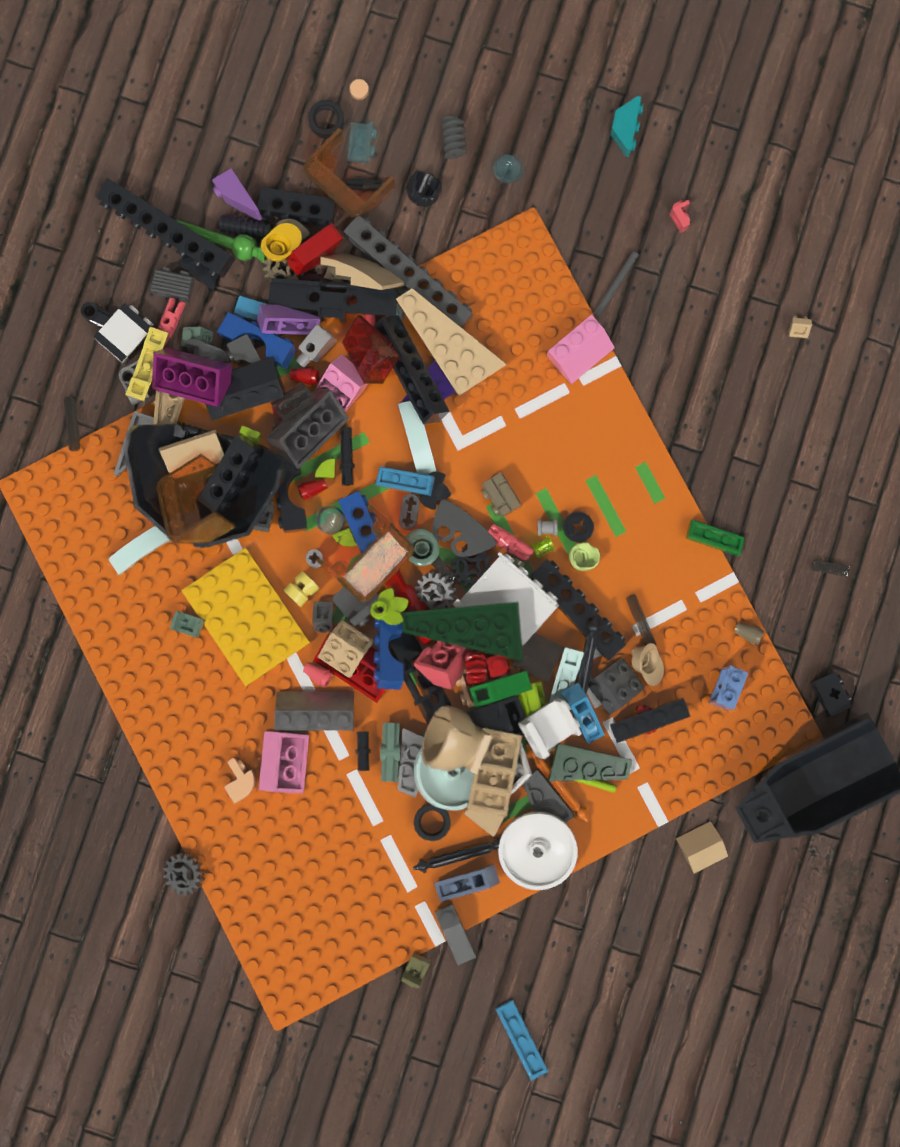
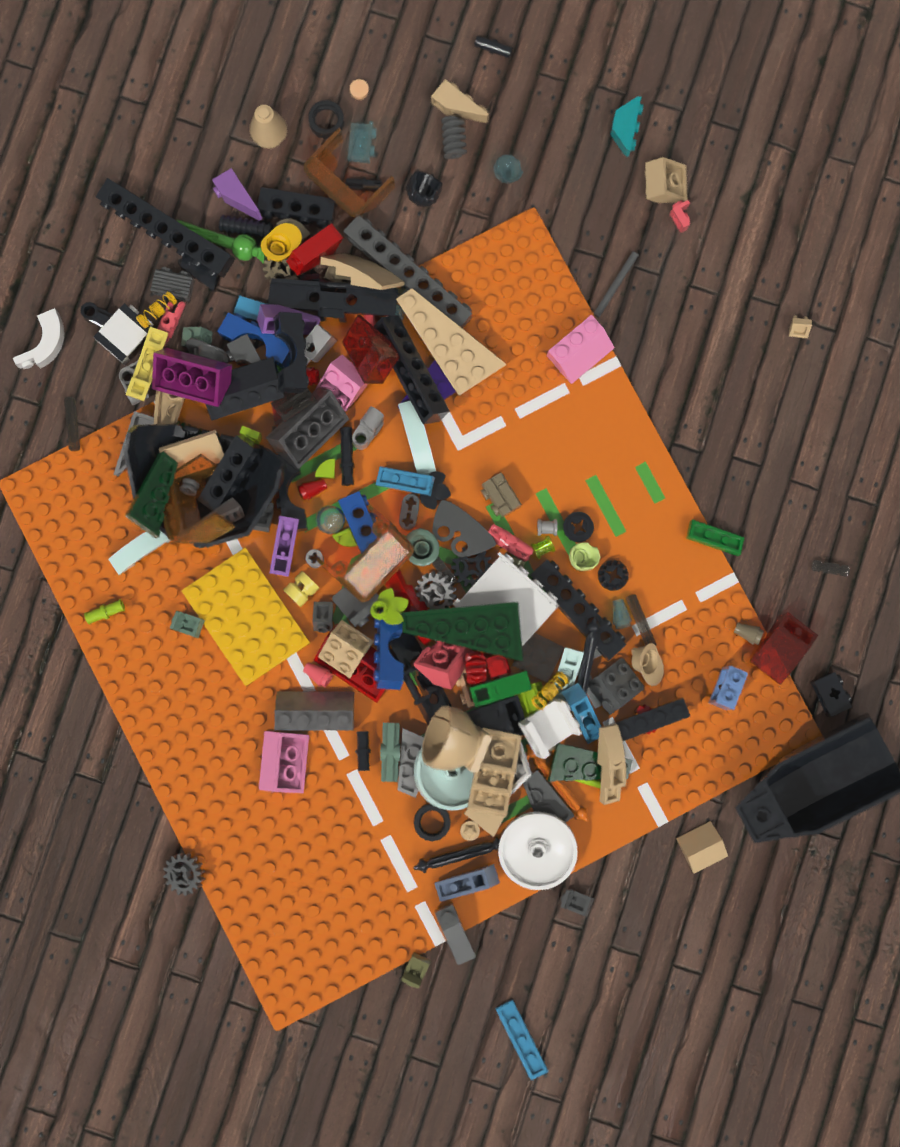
light nougat brick [224,758,256,804] -> none
none -> white arch [13,308,64,369]
none -> lime pin [84,599,125,624]
none -> dark green wing [125,452,178,538]
none -> yellow piece [136,291,177,328]
none -> dark grey bush [180,478,199,496]
none -> dark grey slope [201,497,245,533]
none -> tan cone [250,105,287,148]
none -> medium lavender slope [269,516,299,577]
none -> black arch [273,312,309,393]
none -> light grey piece [352,406,384,450]
none -> tan slope [431,80,489,123]
none -> tan tile [460,821,480,841]
none -> black pin [474,35,513,58]
none -> yellow piece [532,672,569,710]
none -> dark grey bracket [560,889,594,917]
none -> tan slope [597,723,626,805]
none -> black gear [598,560,629,591]
none -> clear light blue cone [613,599,632,629]
none -> tan slope [645,157,687,203]
none -> clear red slope [749,612,818,684]

